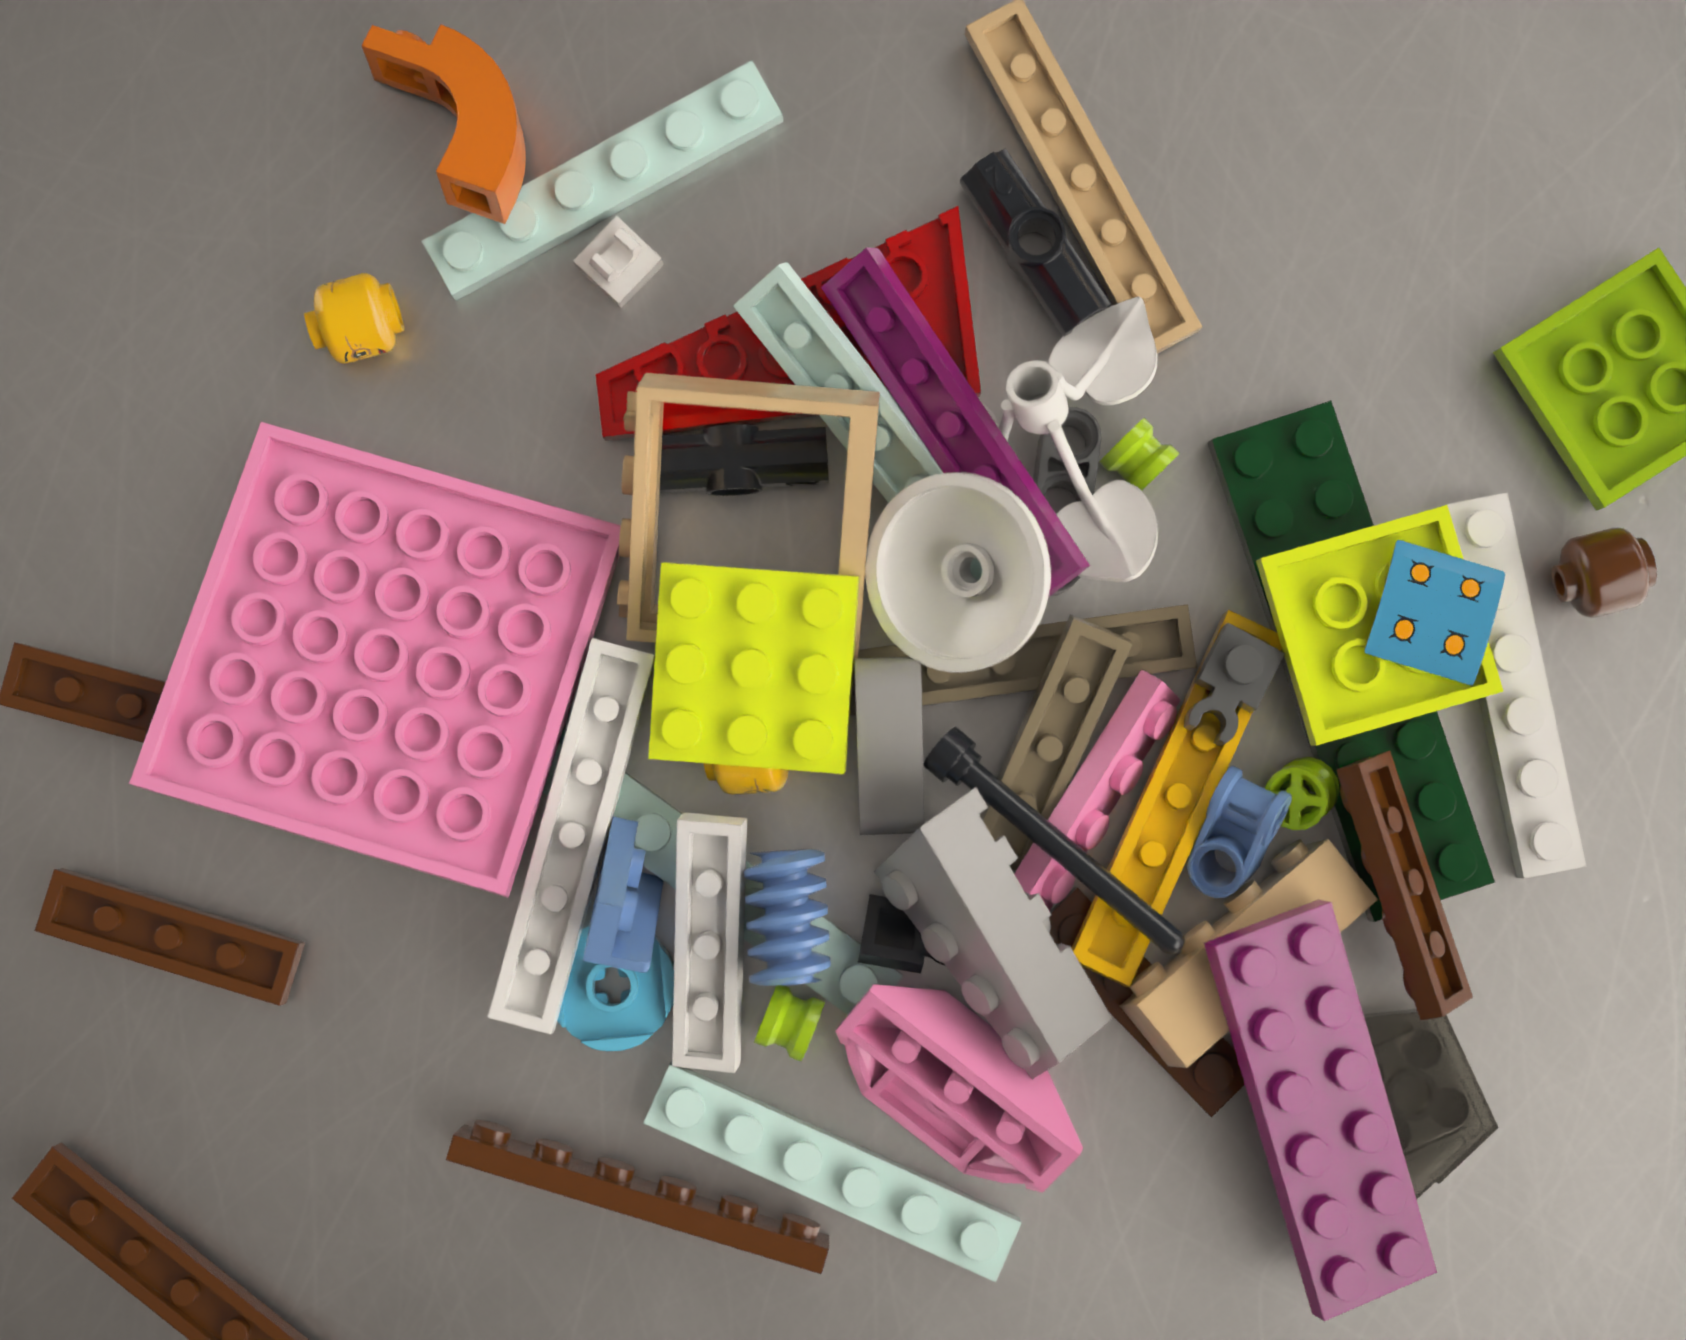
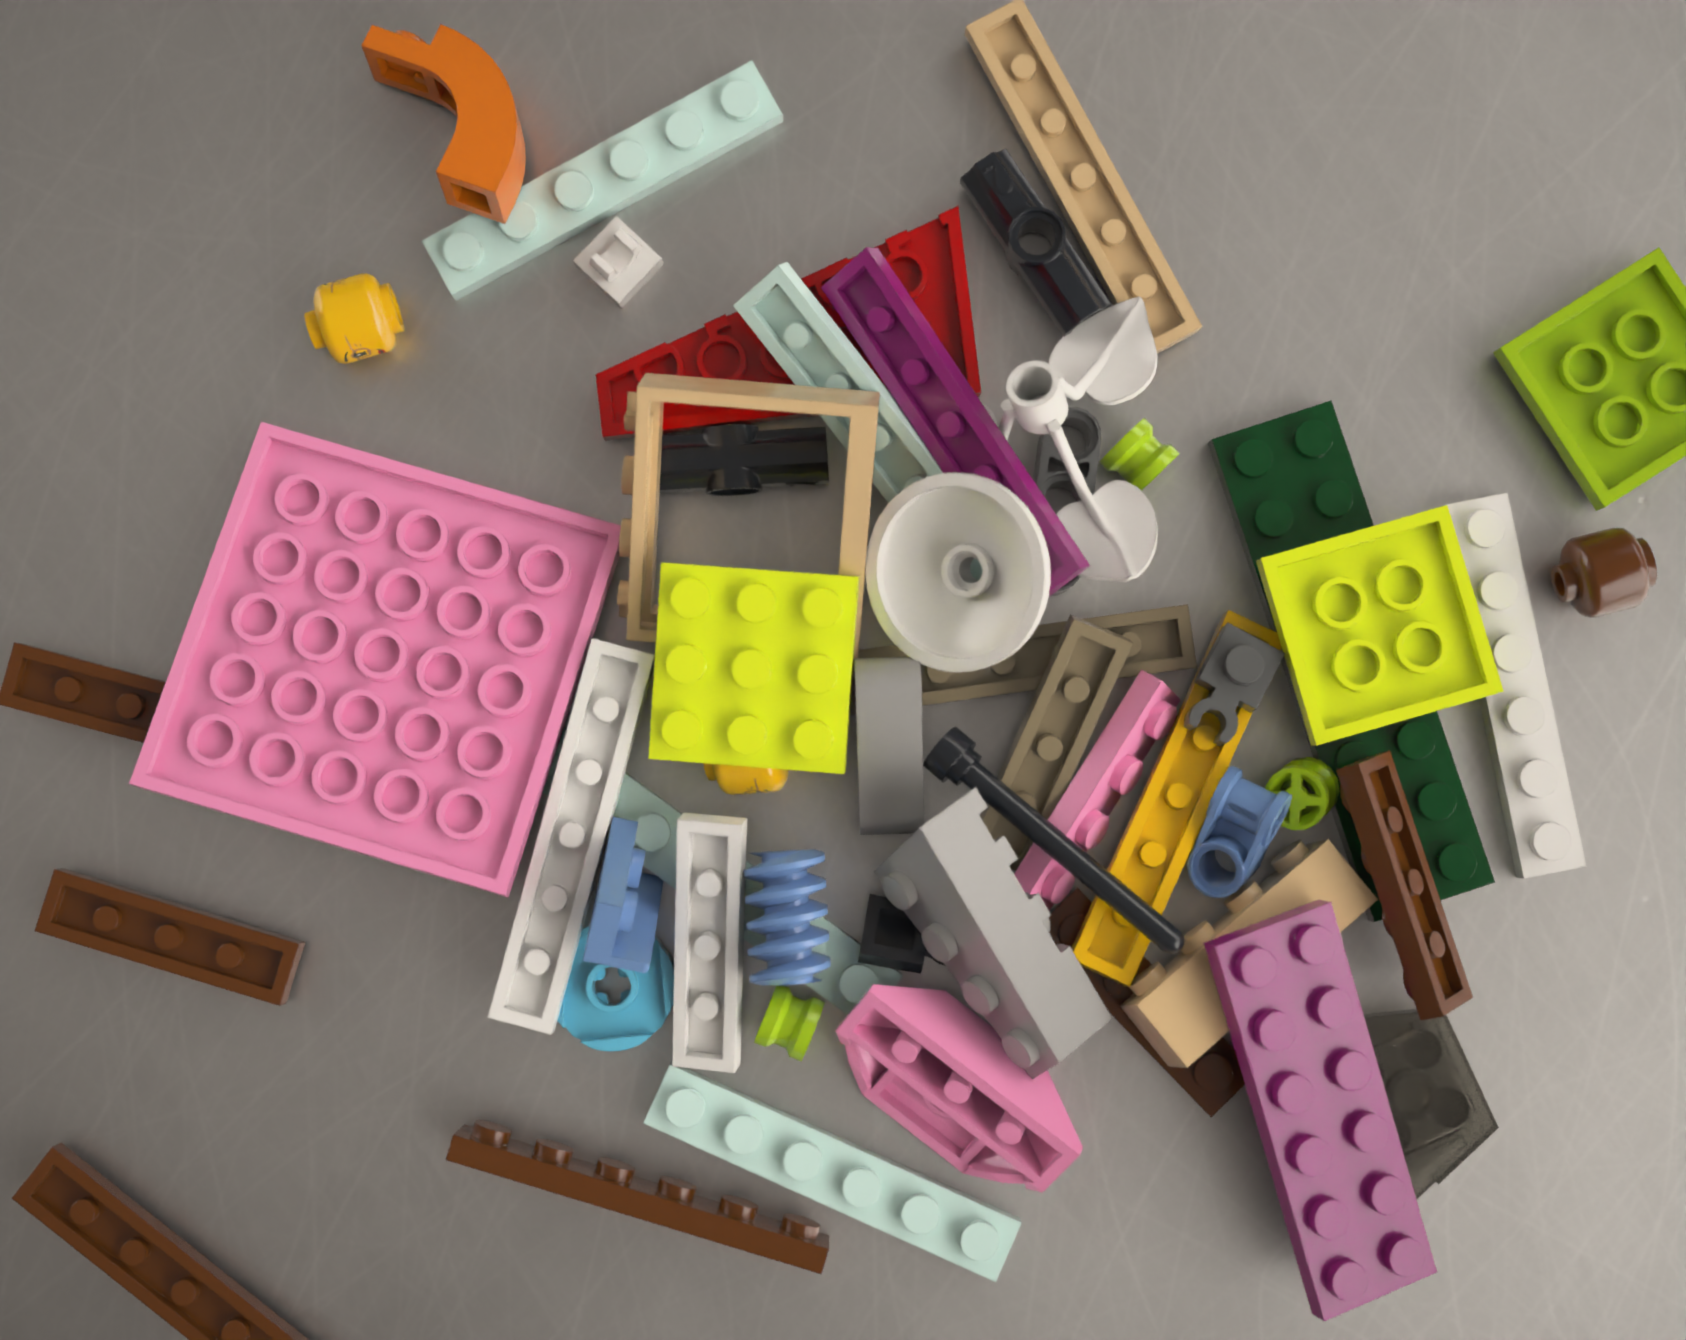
dark azure sticker [1364,540,1505,685] -> none

